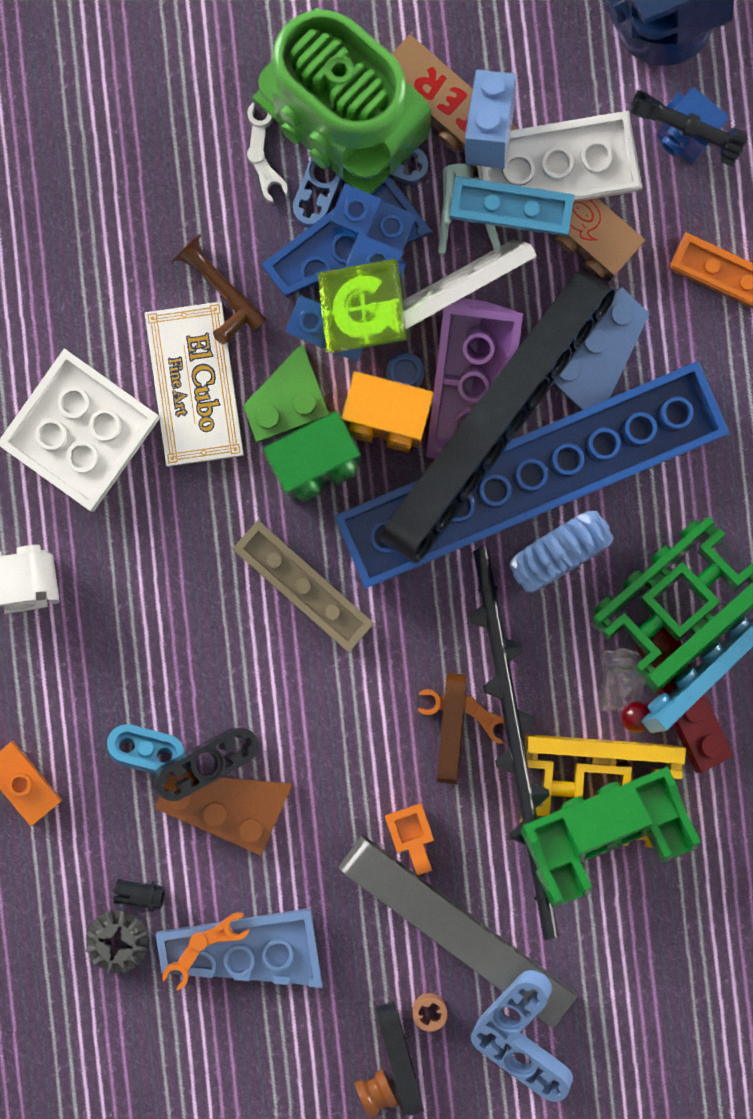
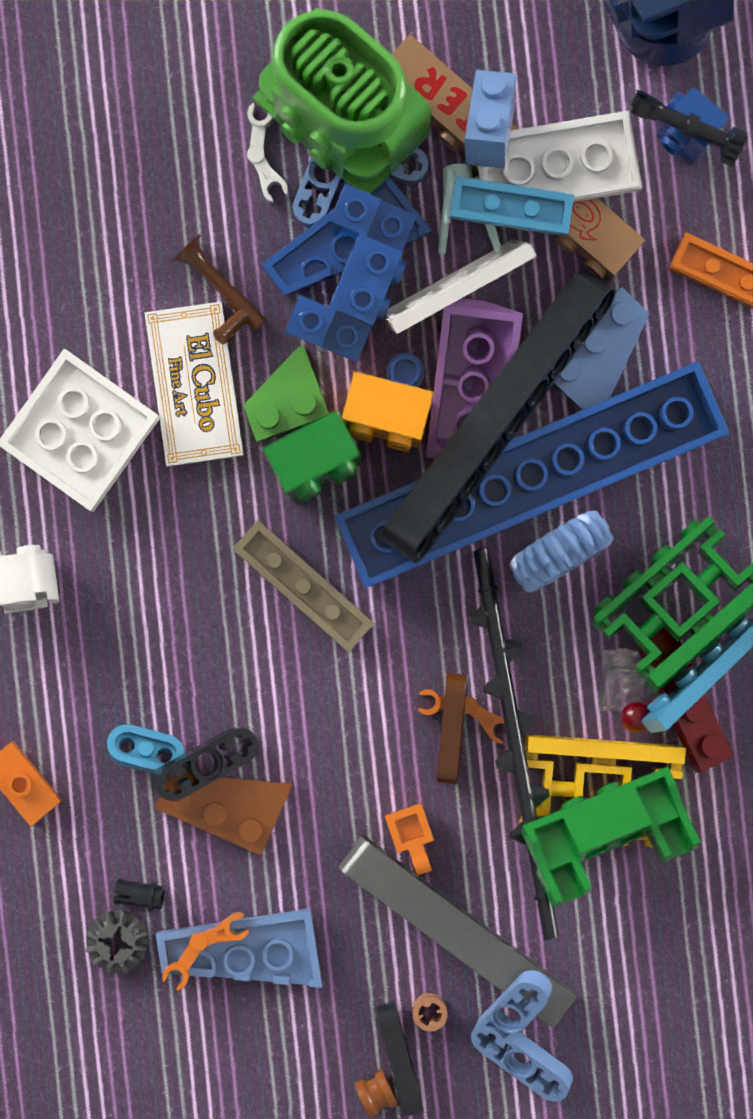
clear neon green tile [318,259,407,353] -> none

